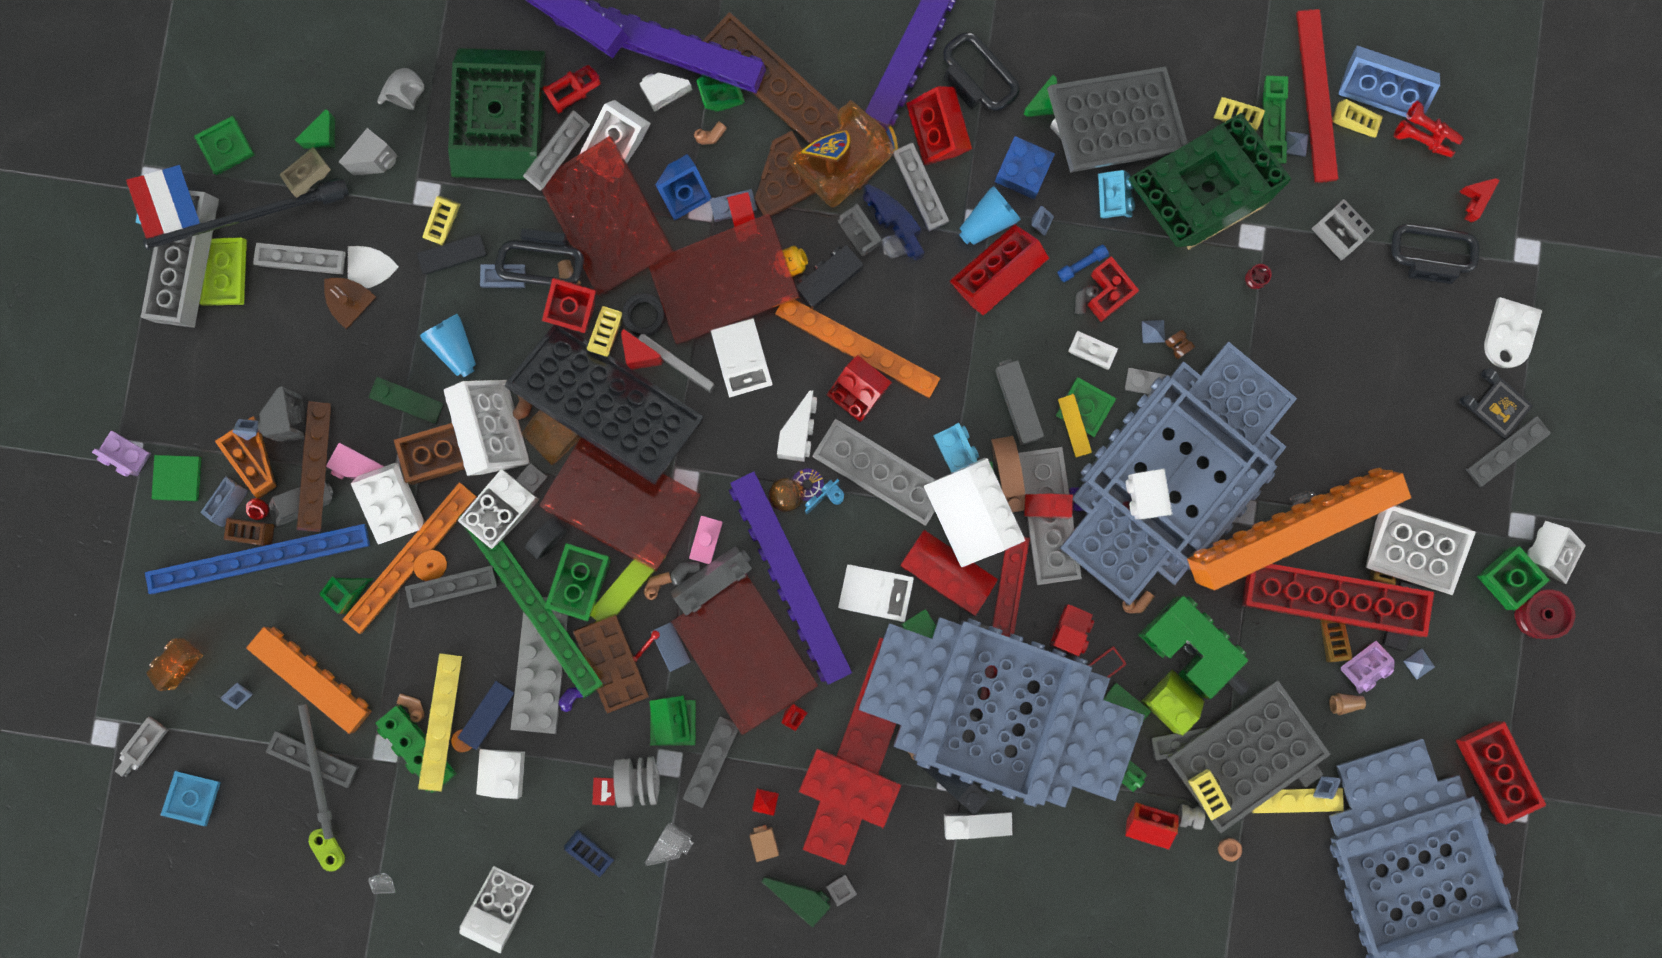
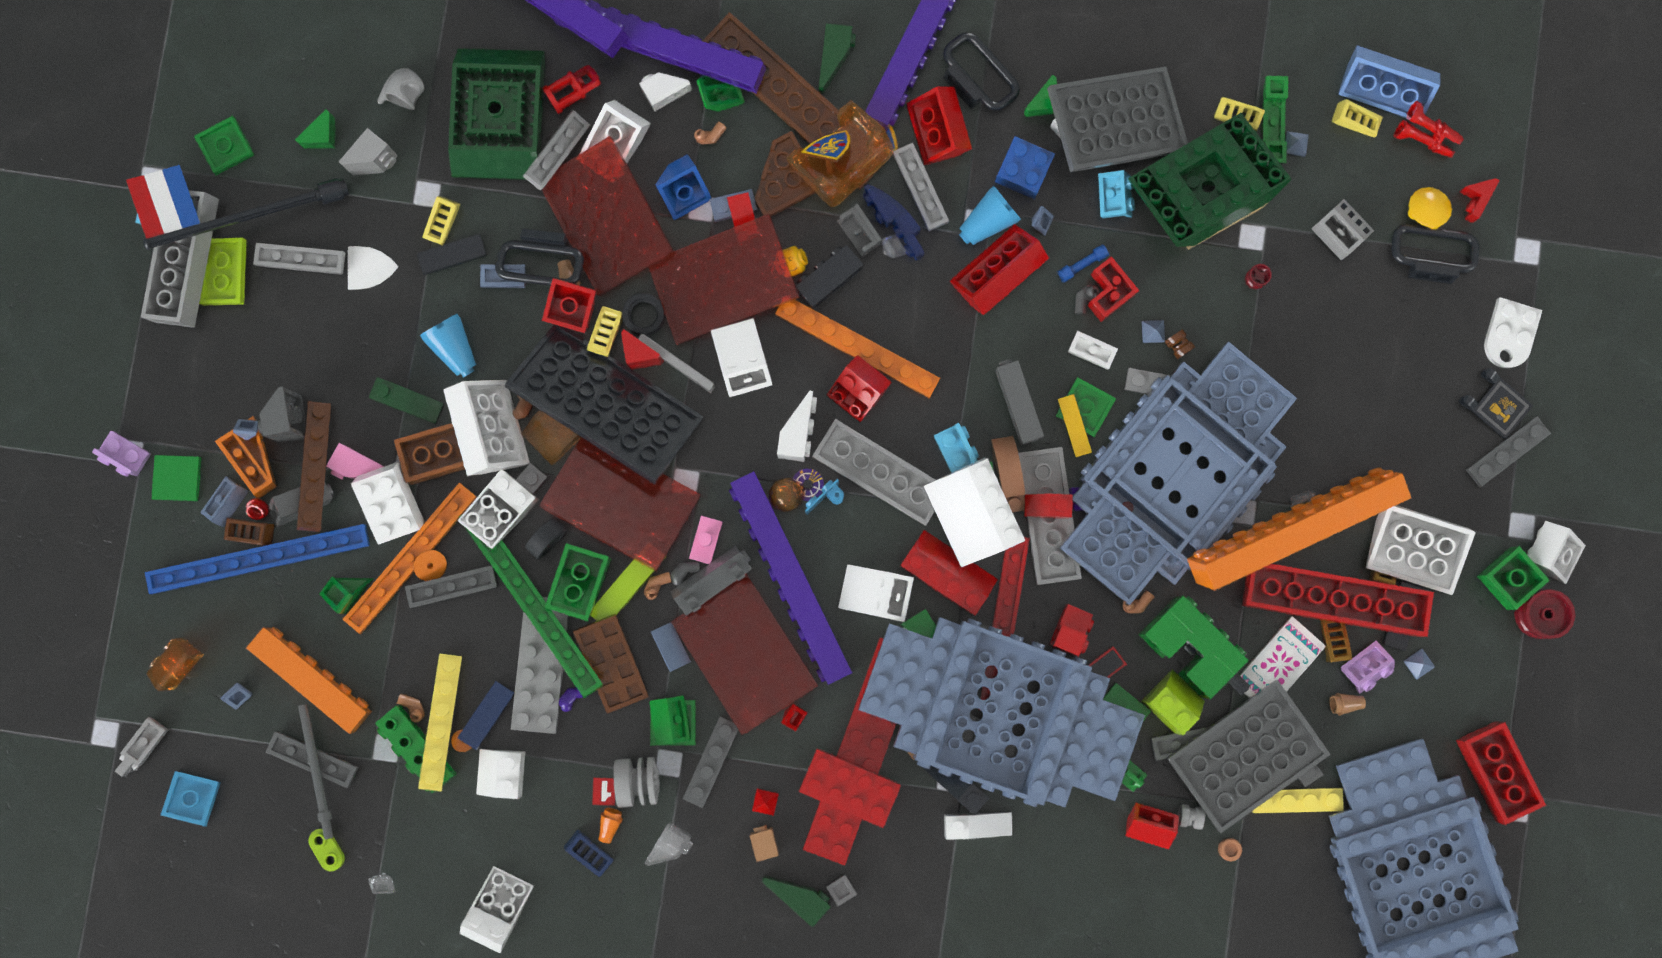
dark tan plate [280,147,331,198] -> none
reddish brown shield [324,278,376,329] -> none
red hinge [634,630,660,662] -> none
white slope [1126,469,1172,520] -> none
light yellow slope [1188,769,1231,821] -> none
red tile [1296,9,1338,183] -> none
sand blue slope [1313,776,1341,799] -> none
none -> orange cone [598,808,623,843]
none -> dark green slope [819,23,856,94]
none -> white tile [1240,616,1326,698]
none -> yellow dish [1408,187,1452,229]

